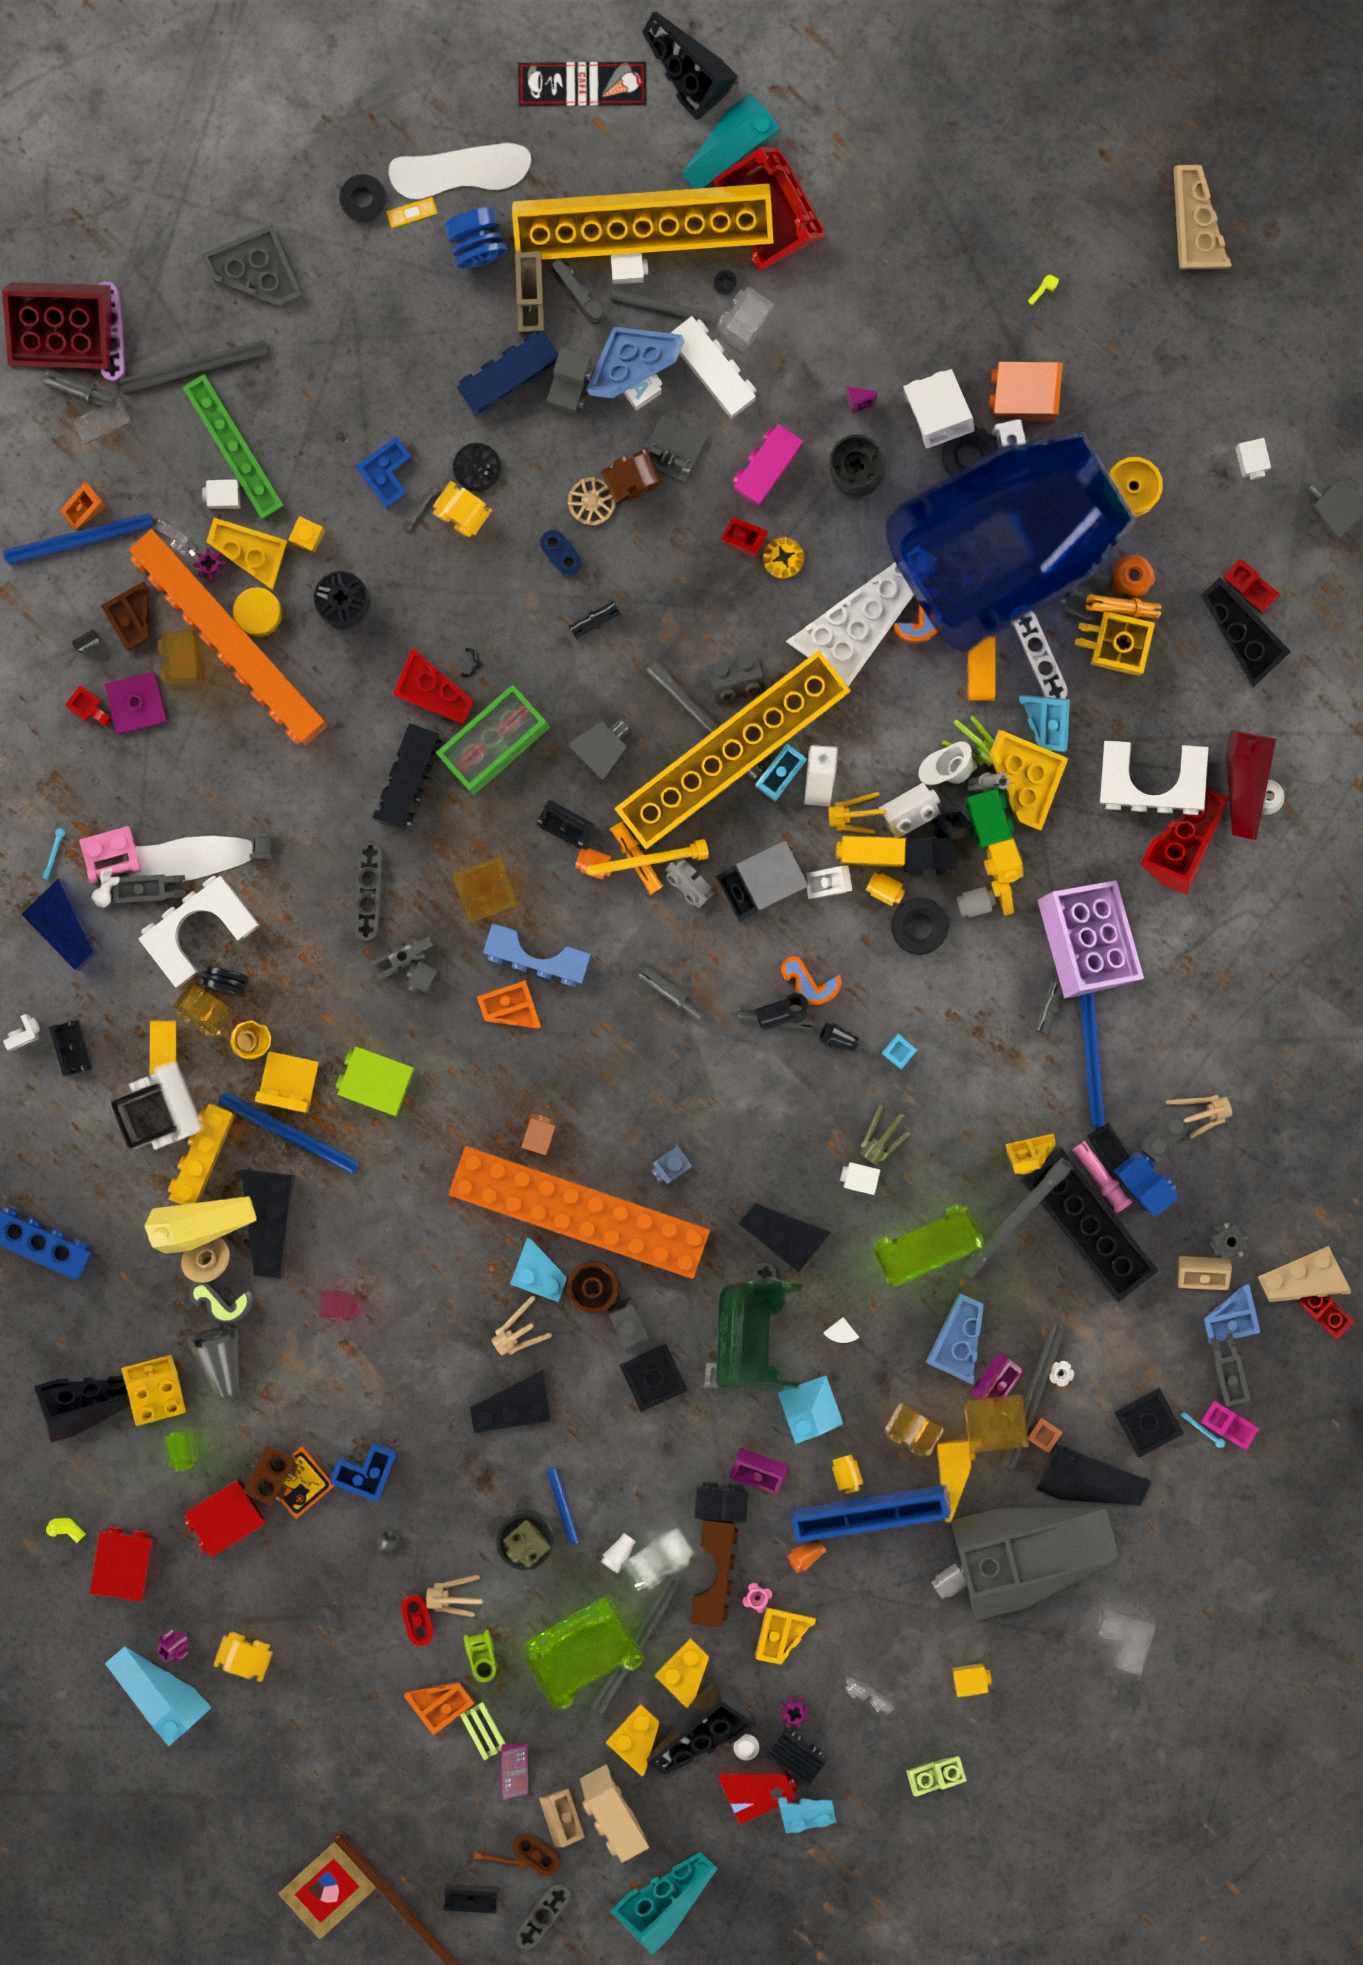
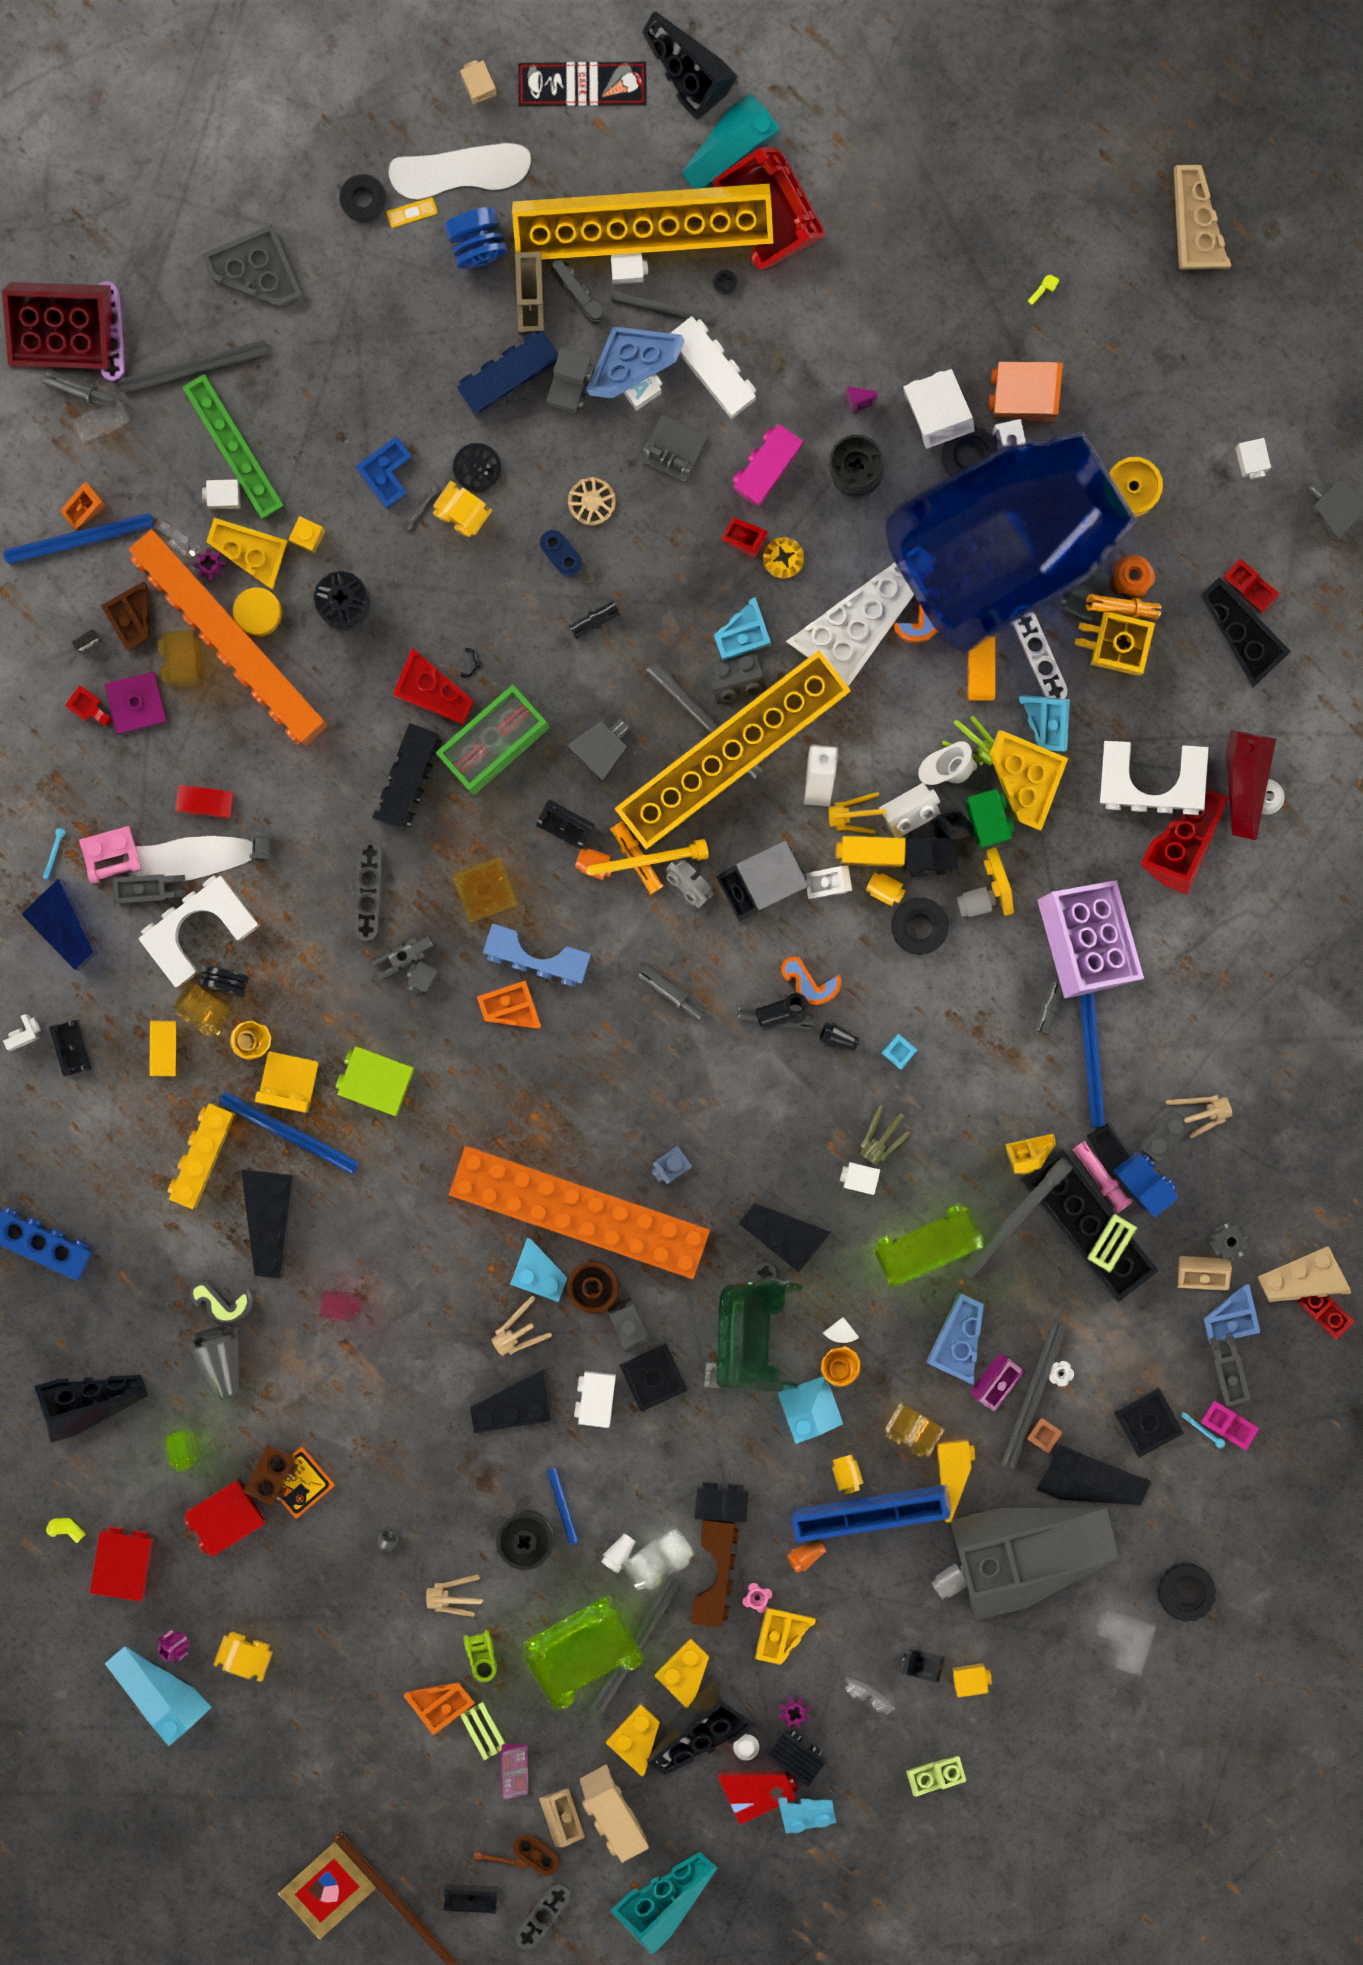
white arm [92,869,120,908] -> none
white piece [110,1063,202,1150] -> none
yellow bracket [121,1355,186,1426] -> none
light yellow wedge [145,1196,257,1254] -> none
tan dish [181,1237,230,1283] -> none
blue brick [329,1441,398,1502] -> none
red plate [401,1594,434,1646] -> none
olive brick [503,1520,551,1568] -> none
nougat brick [521,1115,556,1155] -> none
reddish brown brick [601,449,662,504] -> none
clear brick [717,286,774,355] -> none
magenta slope [729,1448,788,1495] -> none
medium azure brick [755,744,807,802] -> none
clear yellow brick [964,1395,1029,1454] -> none
light grey axle [967,772,1010,792] -> none
yellow brick [987,838,1023,884] -> none
none -> red slope [175,785,233,819]
none -> tan brick [460,60,497,105]
none -> white brick [574,1371,616,1428]
none -> medium azure wing [714,598,771,661]
none -> light orange hair [821,1346,861,1387]
none -> black bracket [901,1649,945,1683]
none -> yellowish green tile [1087,1214,1137,1272]
none -> black tyre [1157,1562,1216,1622]

